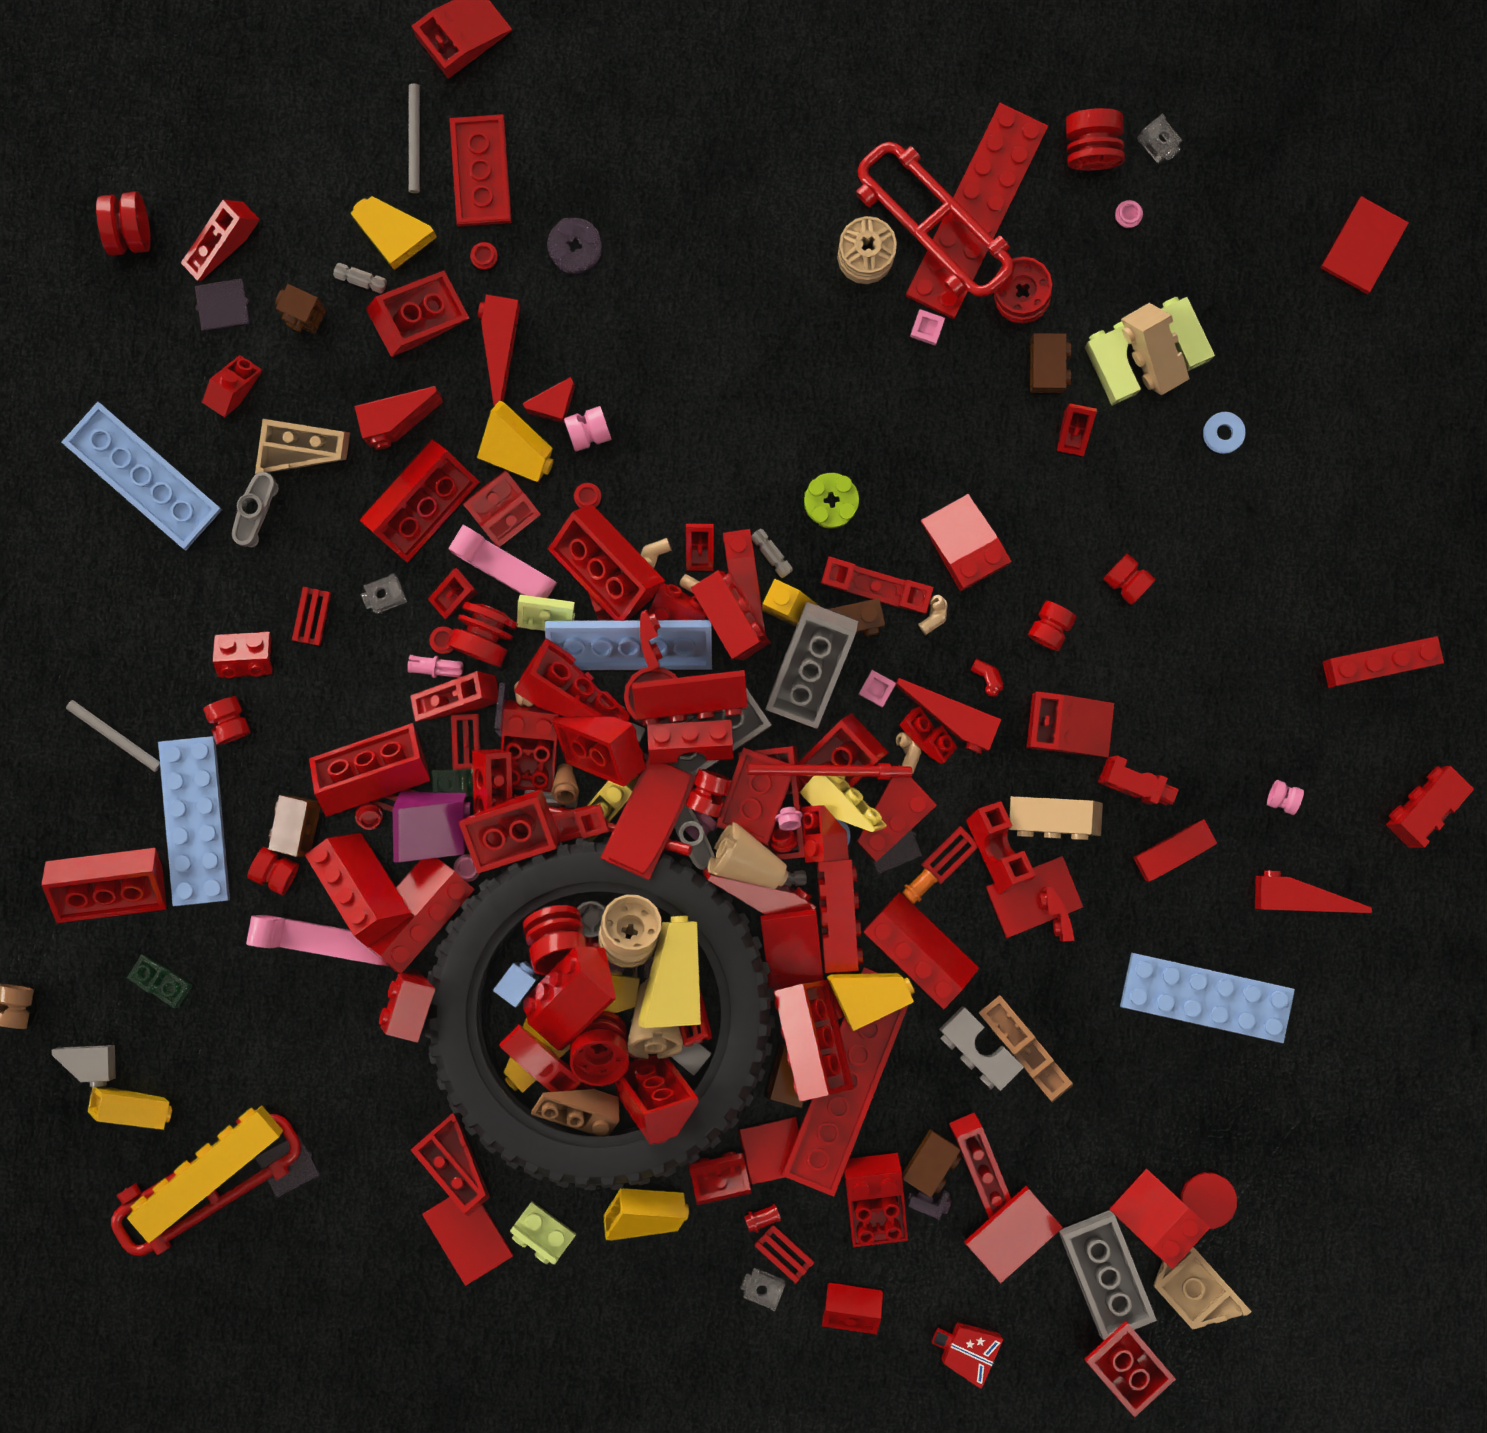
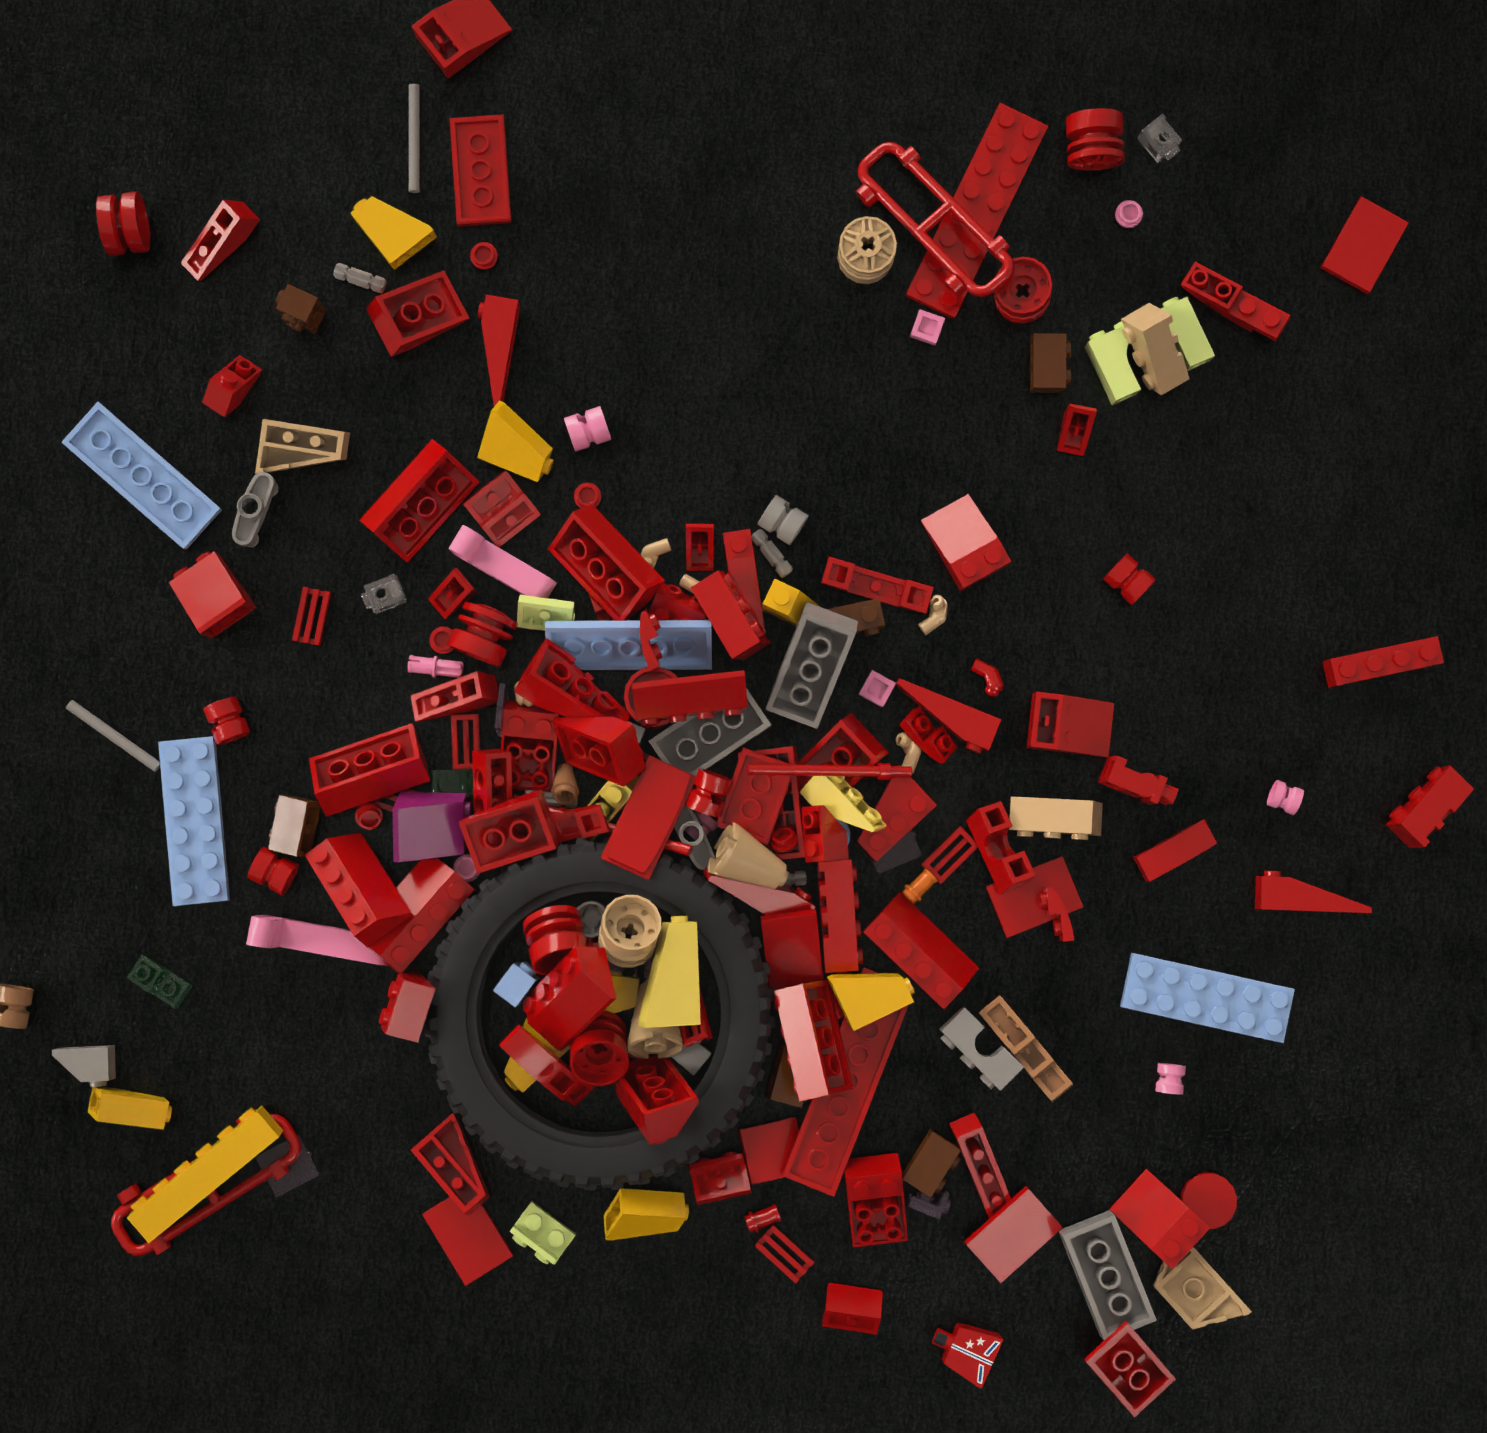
red slope [41,848,167,923] -> none
piece [195,278,249,331] -> none
bracket [213,632,273,678] -> none
red slope [354,386,443,450] -> none
red slope [523,377,575,423] -> none
medium nougat slope [531,1089,619,1137] -> none
plate [547,218,602,274] -> none
red arch [647,720,733,764] -> none
clear brick [741,1268,785,1311] -> none
bright pink plate [775,807,803,831] -> none
lime plate [804,473,859,528] -> none
red wheel [1028,601,1077,651] -> none
light blue piece [1203,412,1245,454] -> none
none -> slope [169,551,257,639]
none -> light grey wheel [757,495,808,545]
none -> bright pink wheel [1155,1063,1186,1094]
none -> red slope [1181,262,1290,341]

